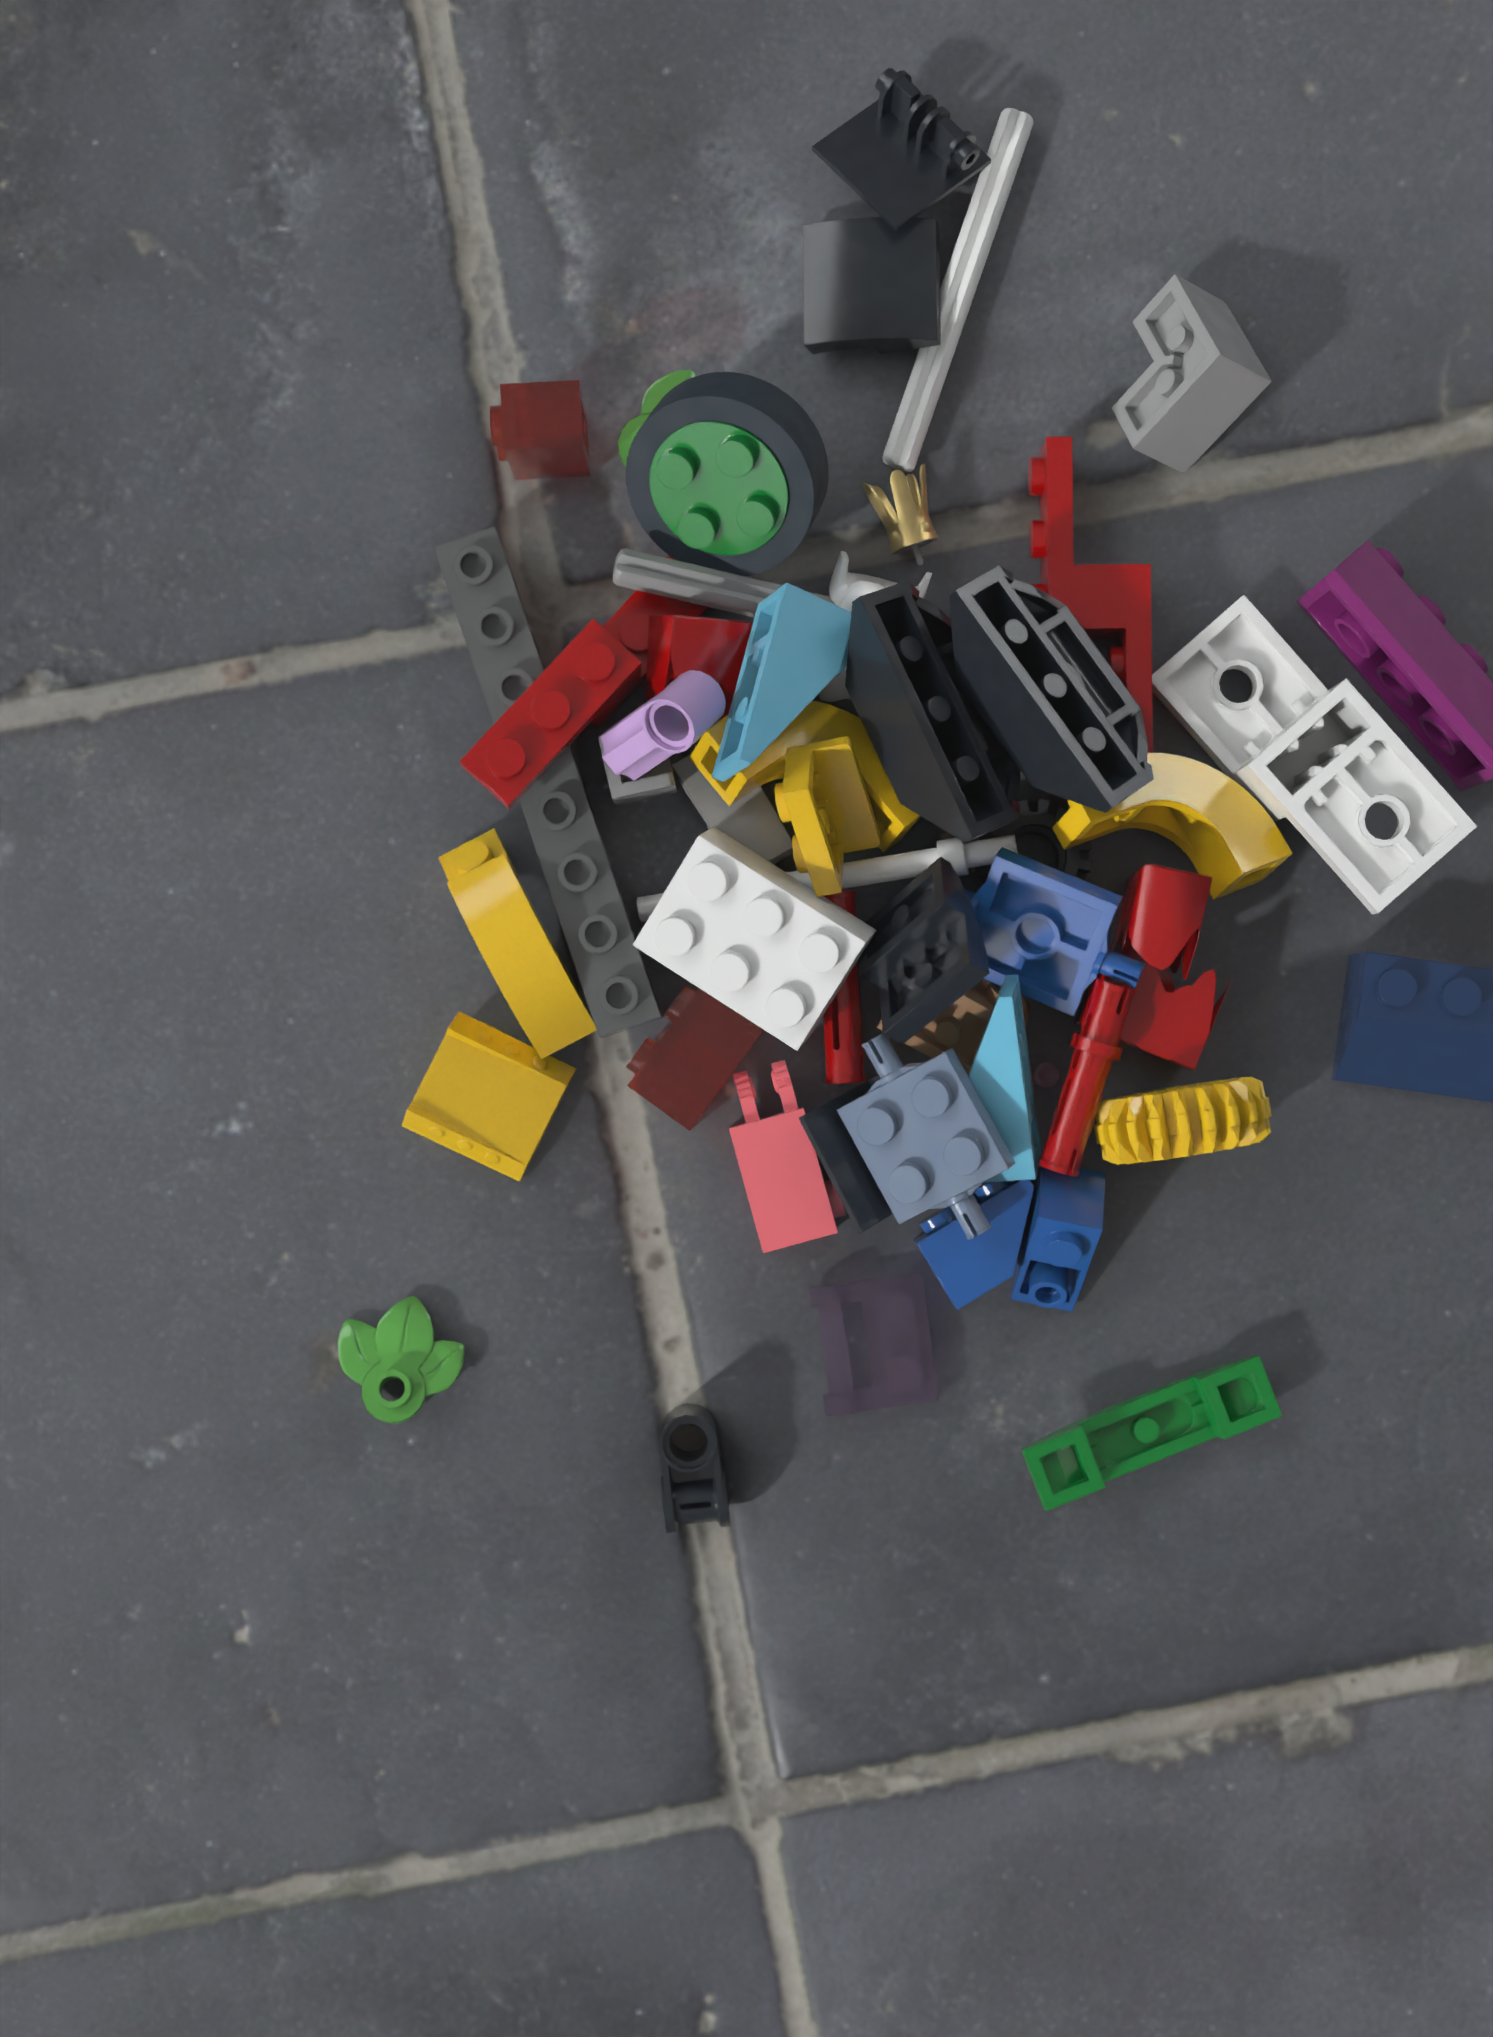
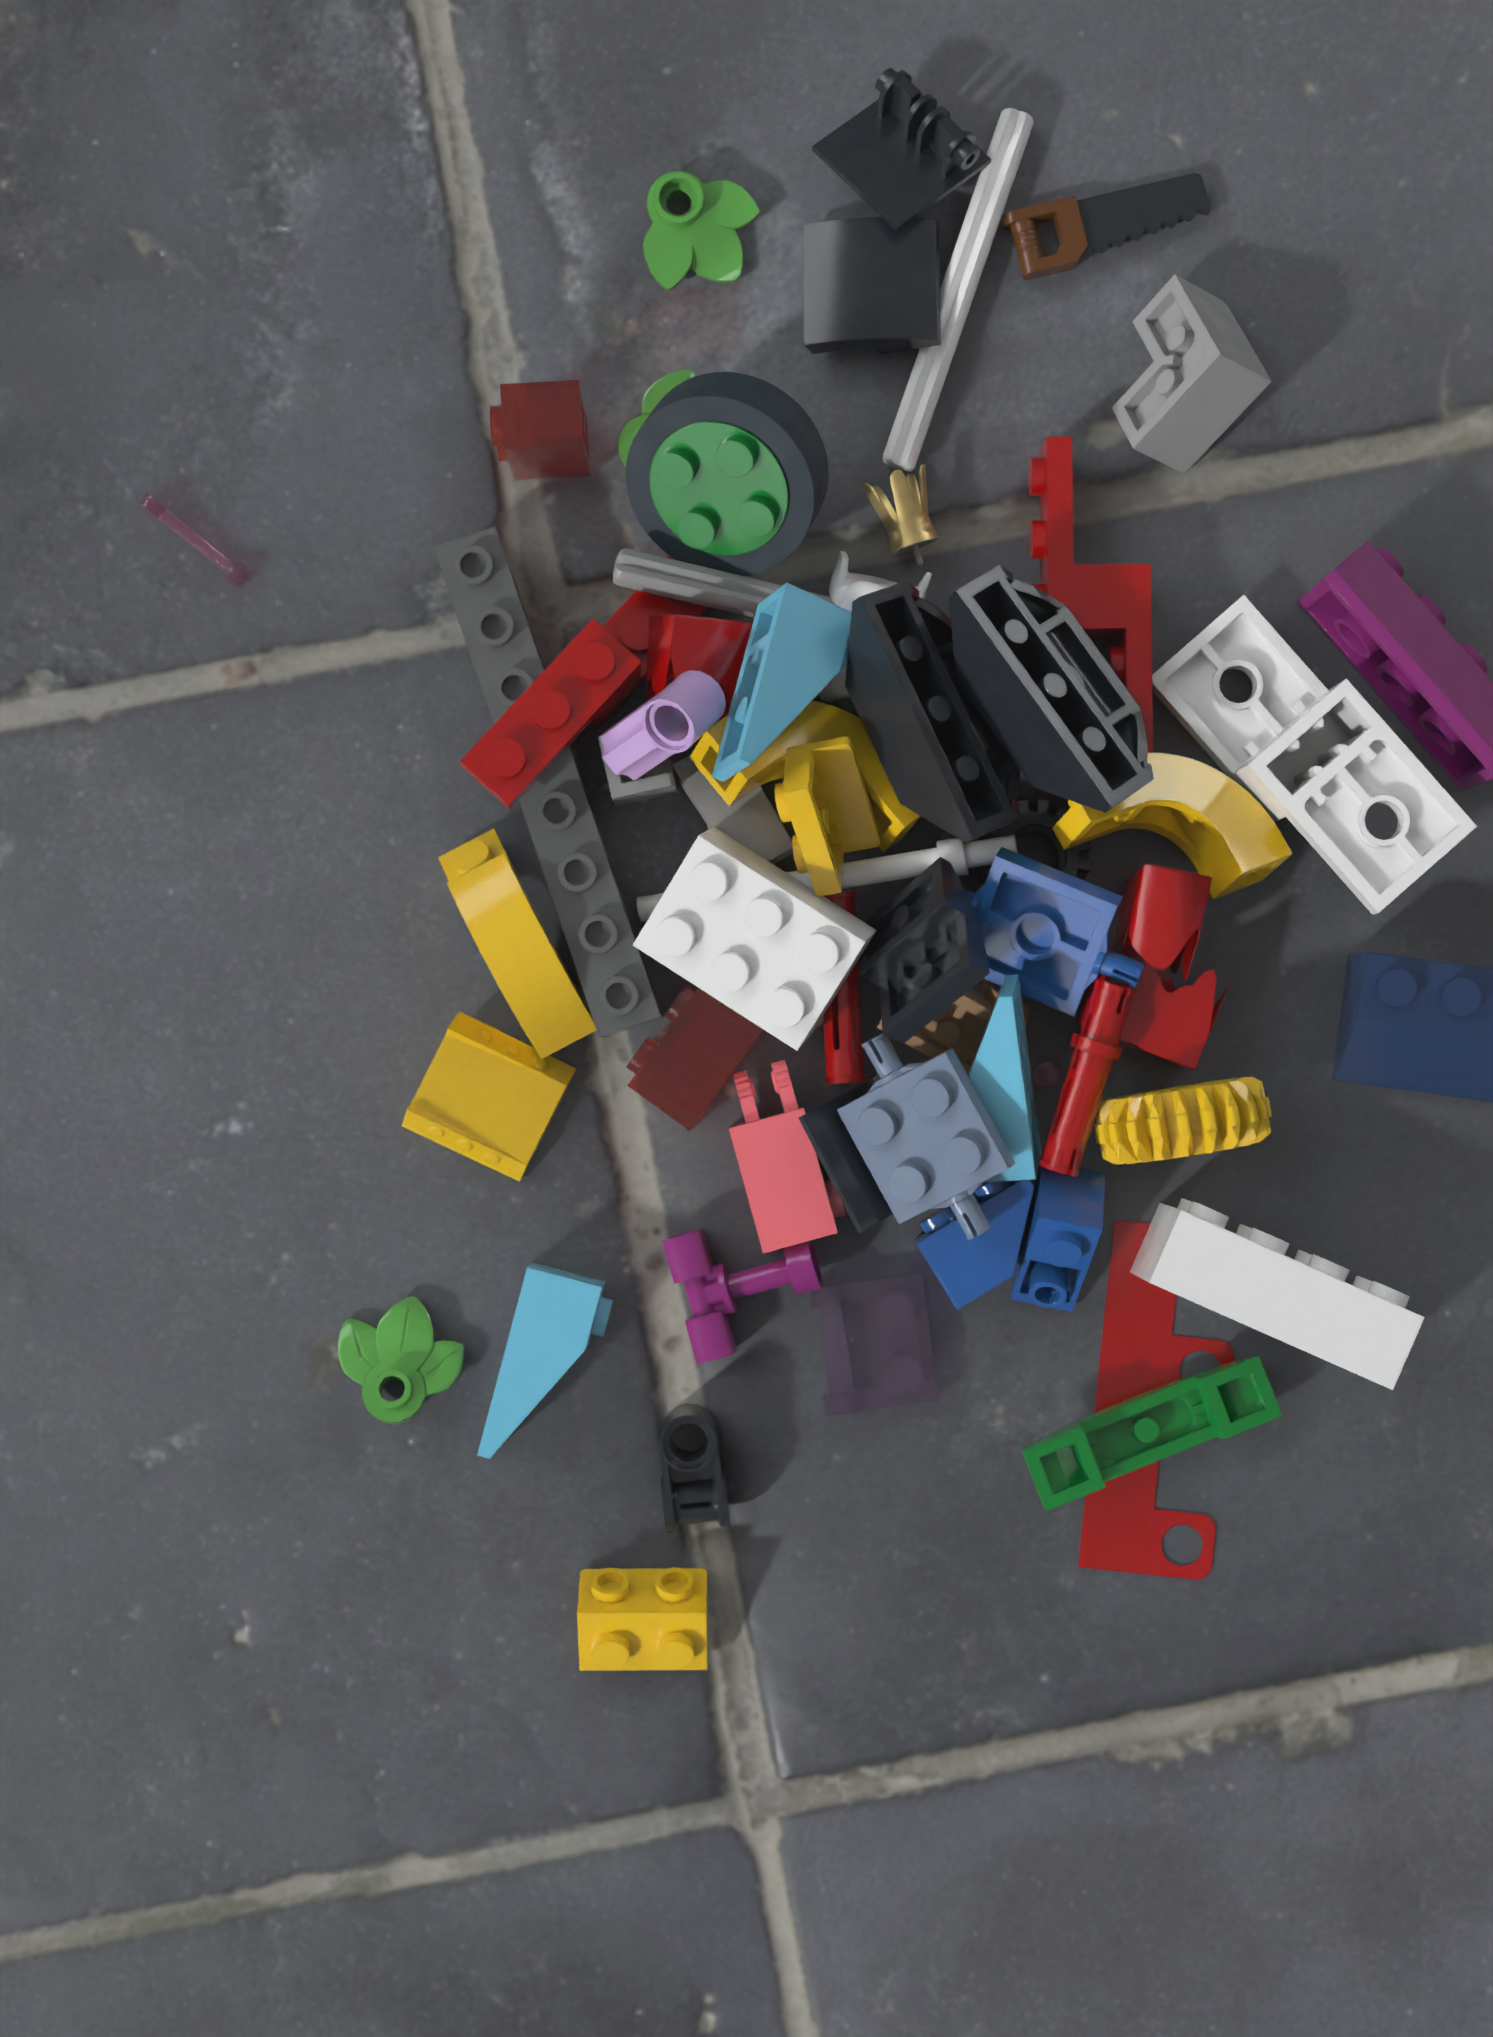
none -> clear pink hinge [139,493,249,586]
none -> medium azure slope [477,1262,613,1459]
none -> yellow bracket [577,1567,708,1671]
none -> bright green plate [643,171,760,290]
none -> magenta bar [662,1228,823,1364]
none -> piece [1001,173,1210,280]
none -> red piece [1078,1220,1234,1580]
none -> white brick [1130,1198,1425,1390]

